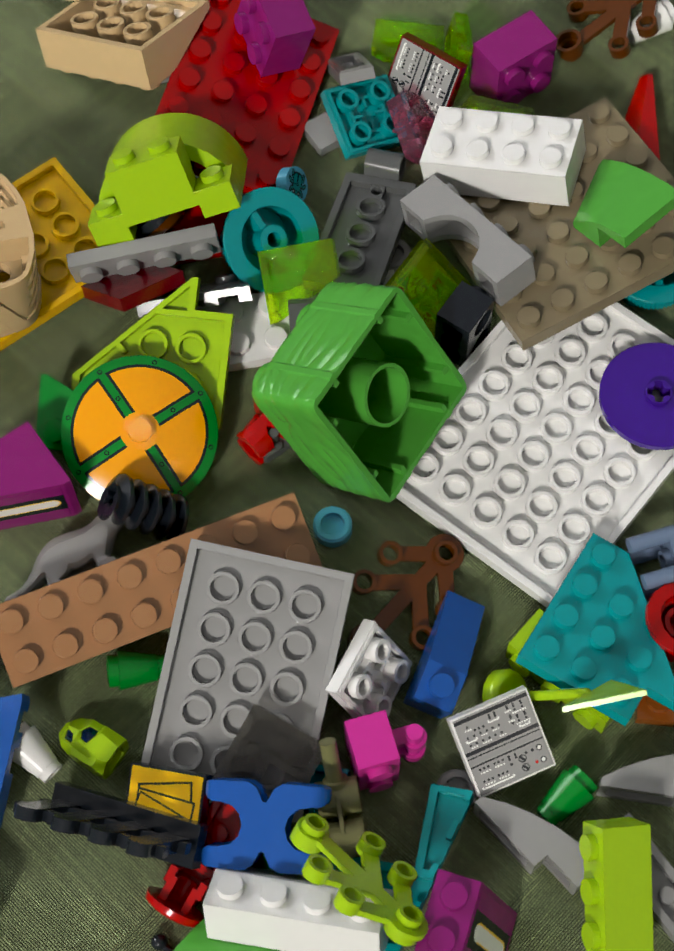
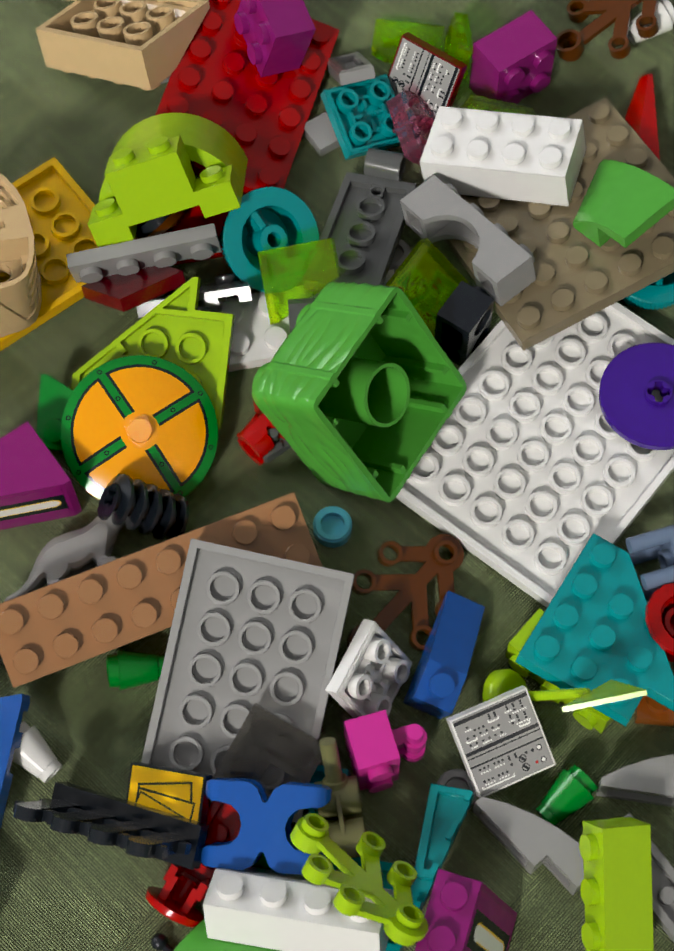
lime rock [58,718,130,780] -> none
tile [276,166,308,201] -> none

